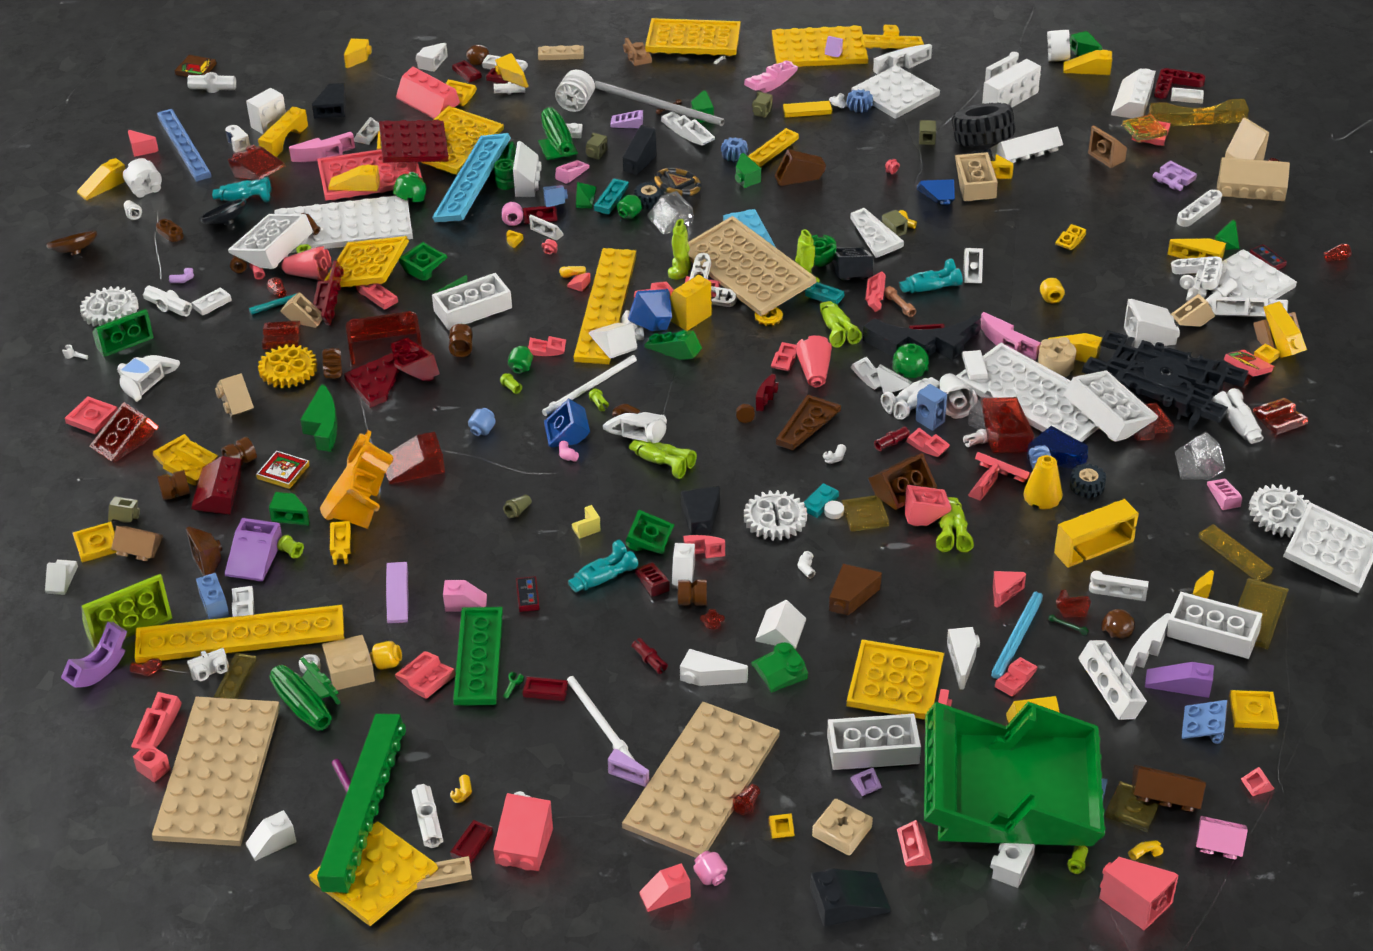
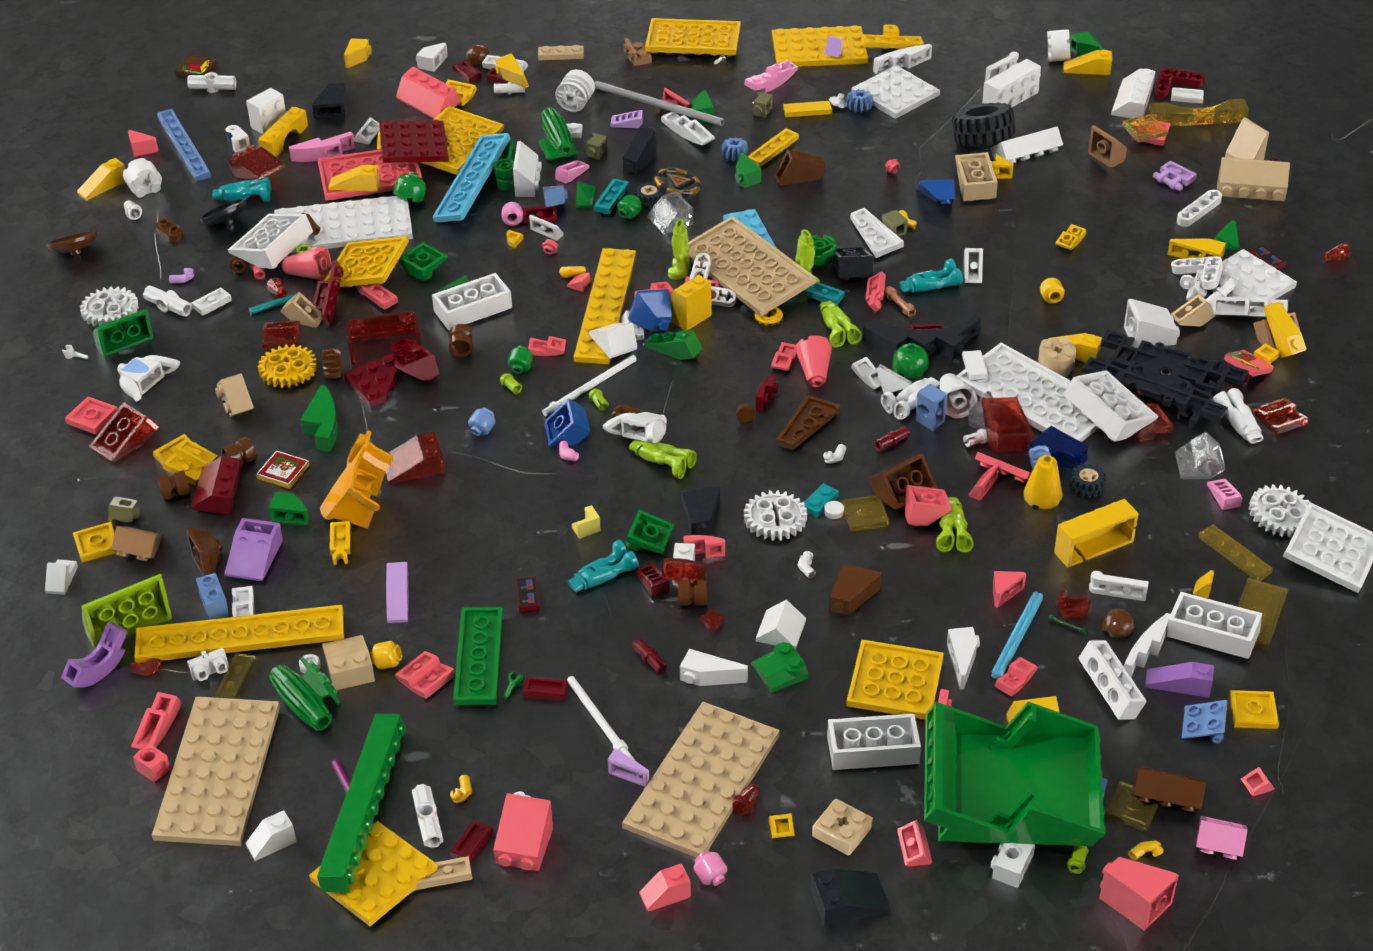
lime bush [277,534,304,559] -> none
bright pink slope [443,580,487,612] -> none
olive cone [503,494,532,518] -> none
lavender slope [850,768,882,796] -> none
coral slope [906,428,950,457] -> none
olive brick [919,120,936,145] -> none
bright pink slope [981,312,1041,360] -> none
none -> clear red slope [662,558,707,581]
none -> coral slope [663,88,692,108]

